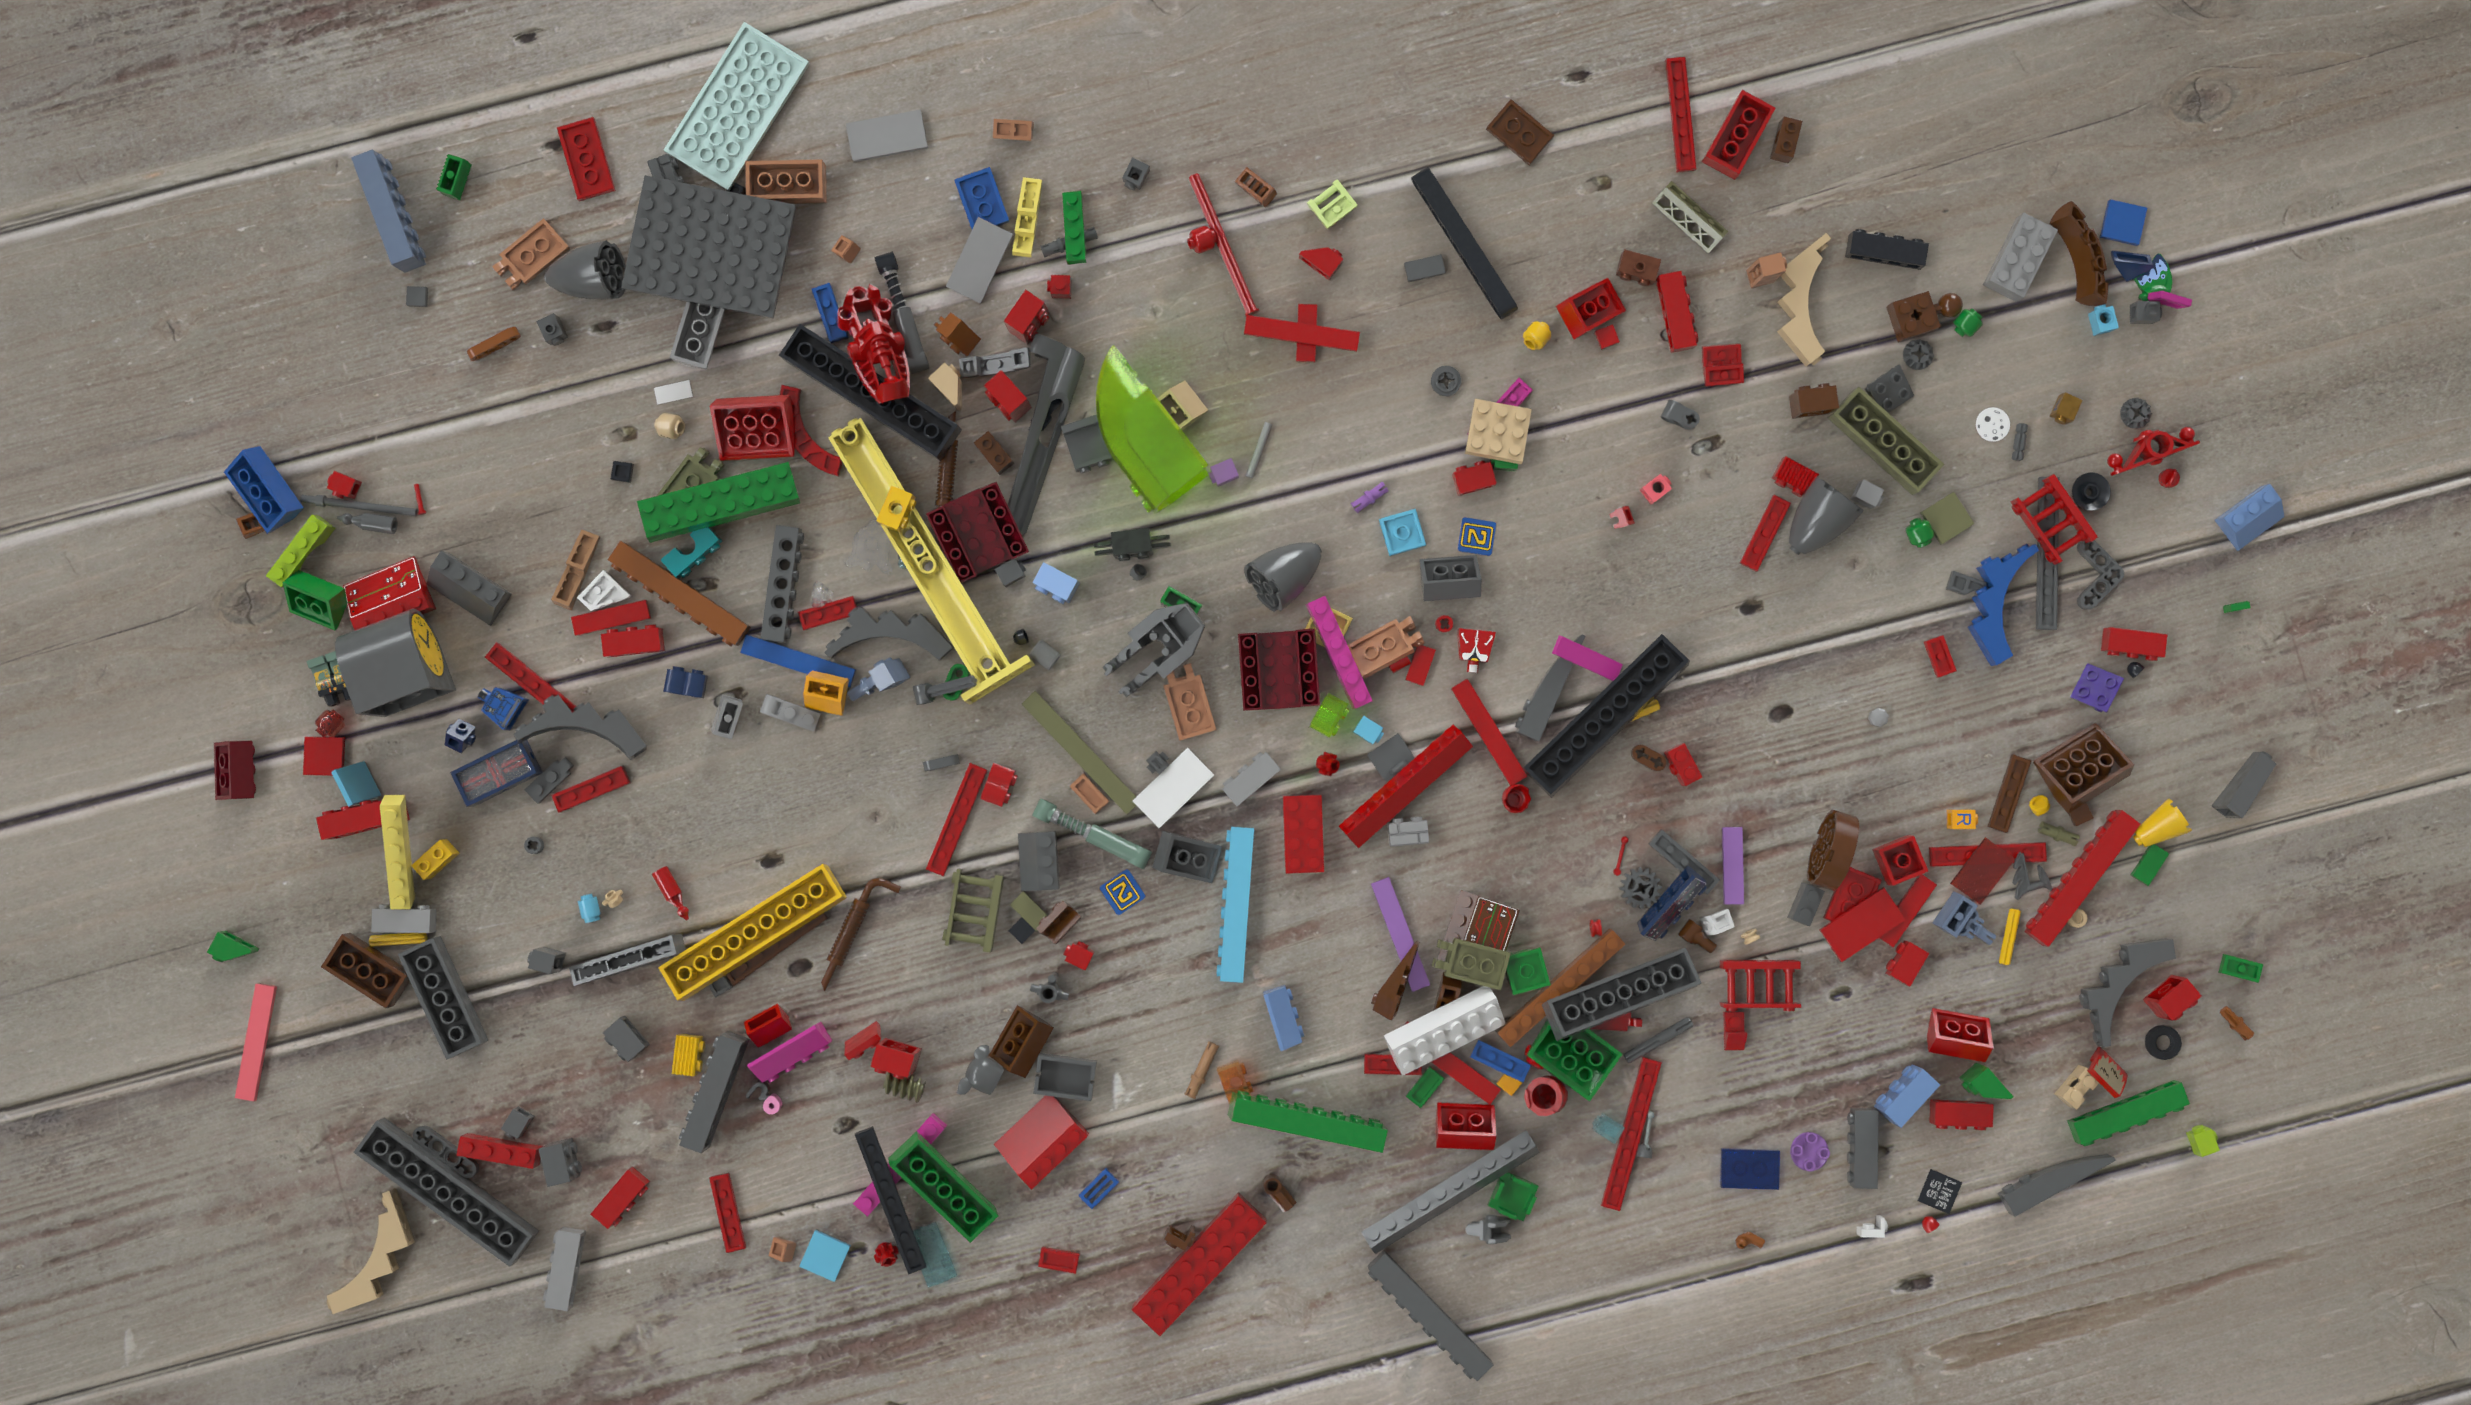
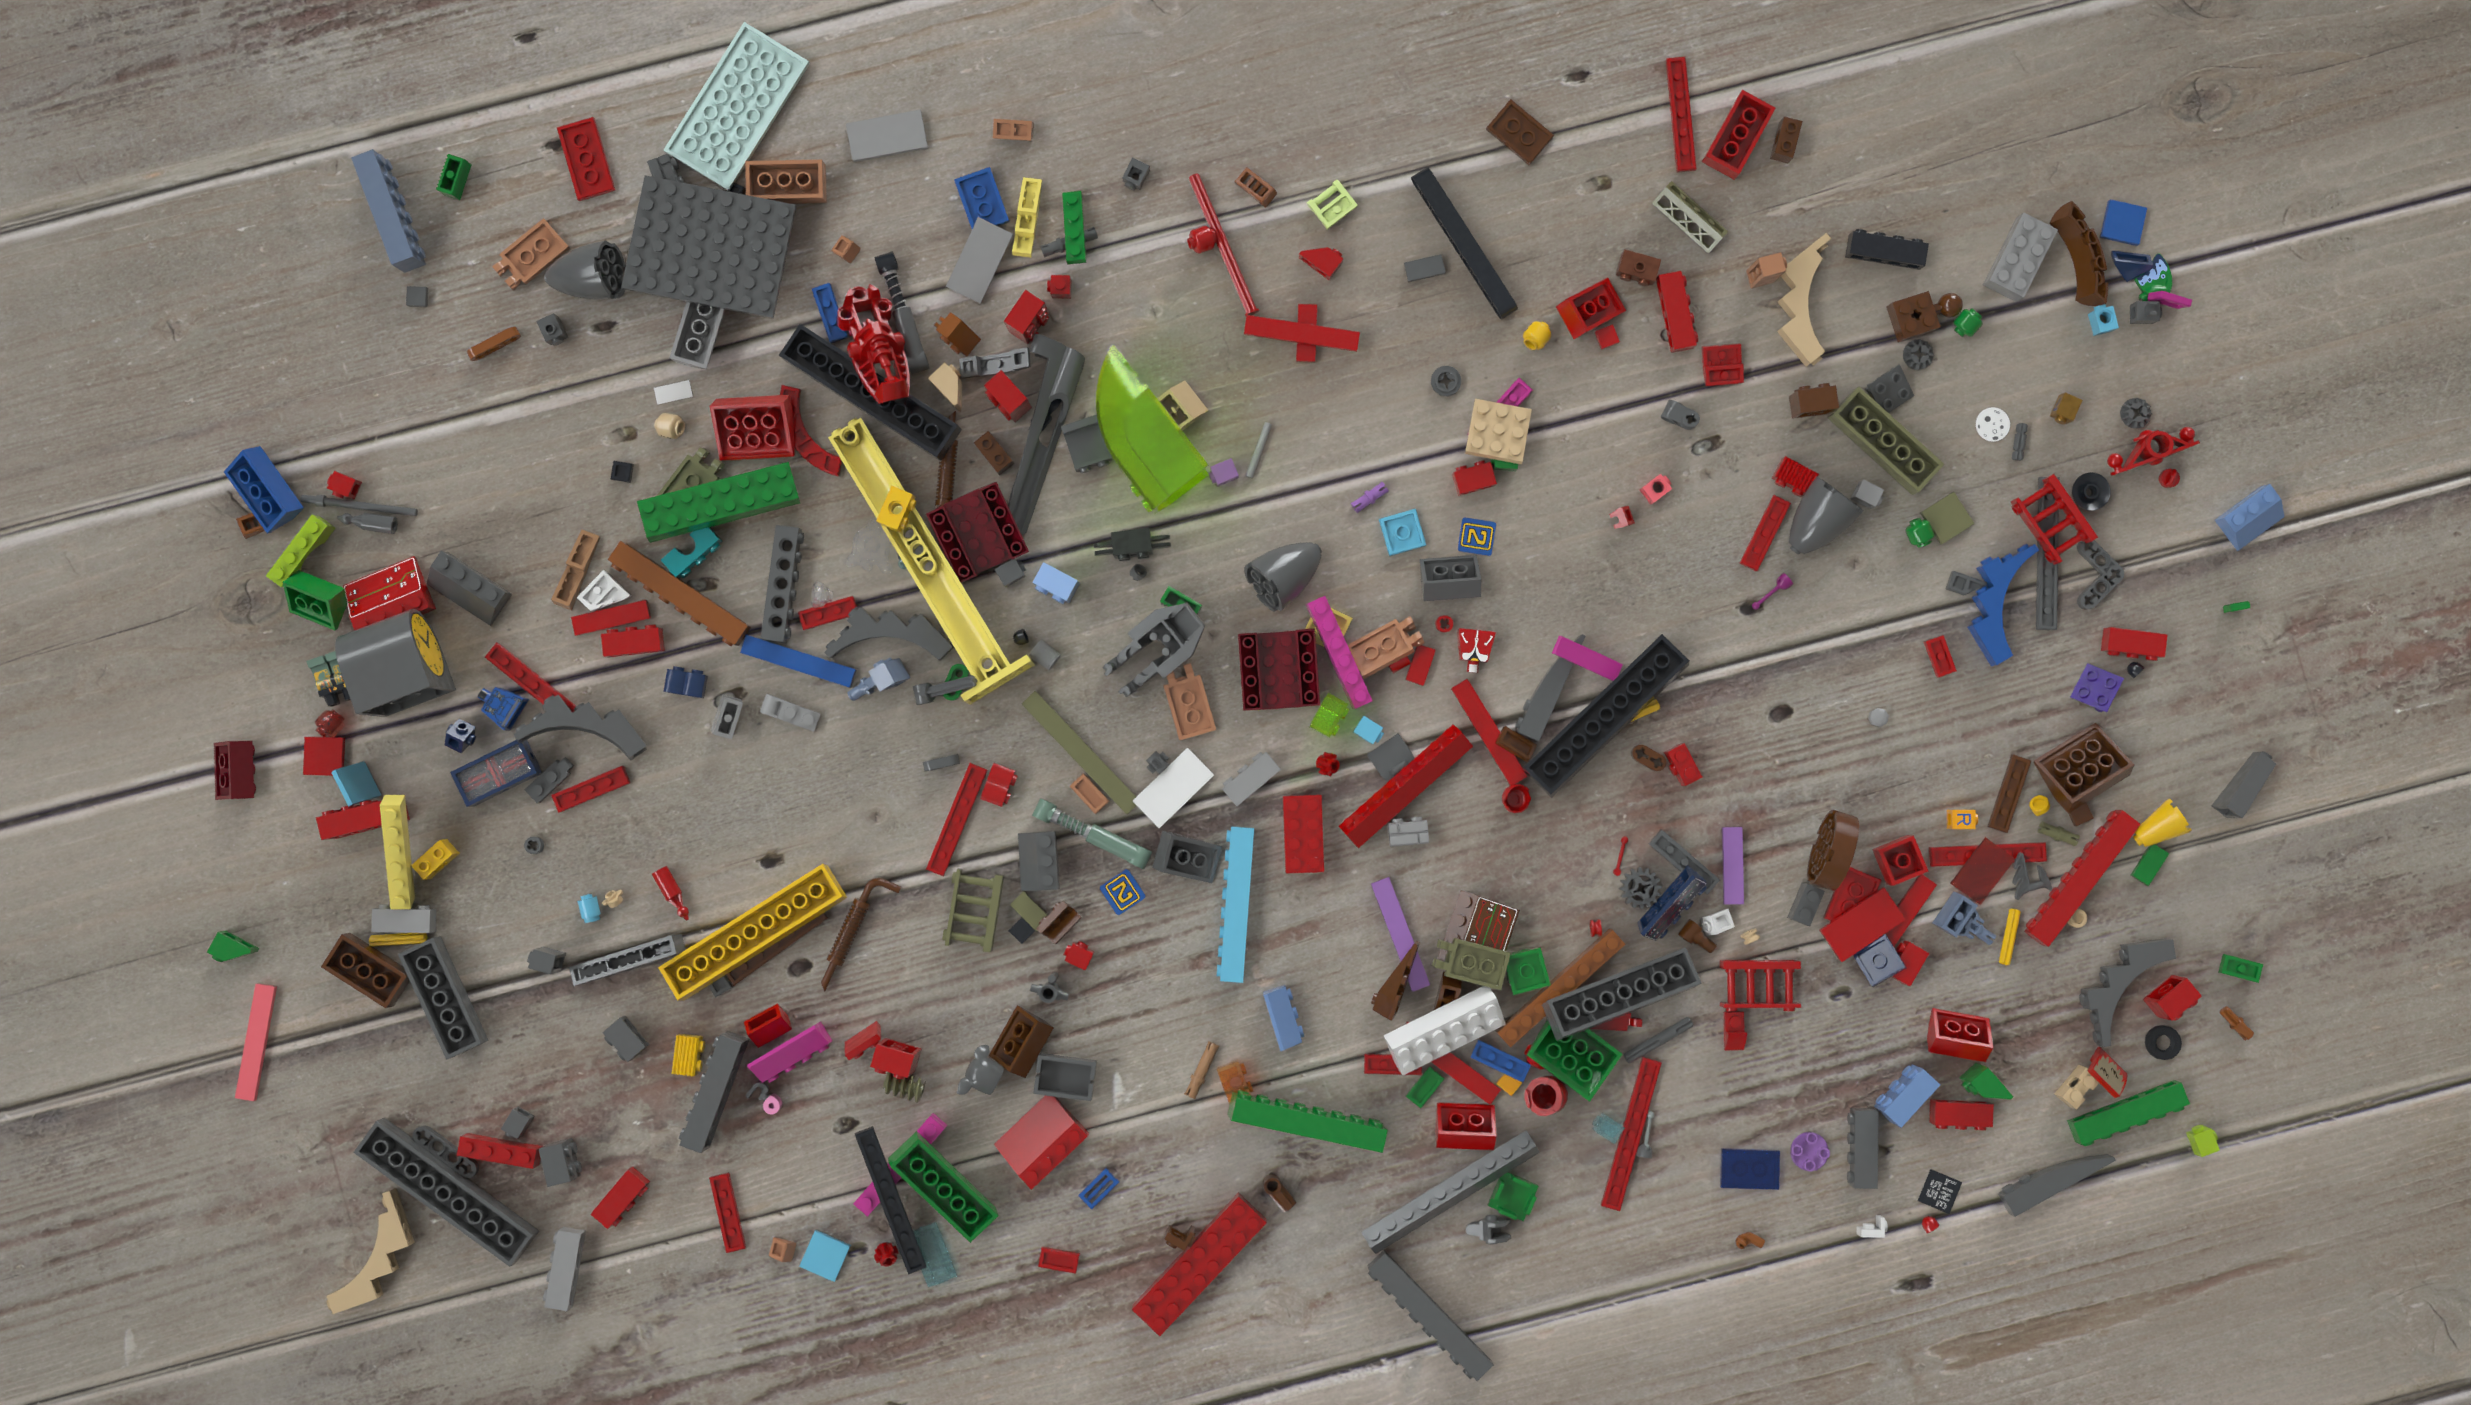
red piece [414,484,426,515] -> none
light orange slope [803,670,849,716] -> none
none -> reddish brown tile [1495,726,1537,762]
none -> magenta hinge [1752,573,1793,610]
none -> tile [1853,934,1907,987]

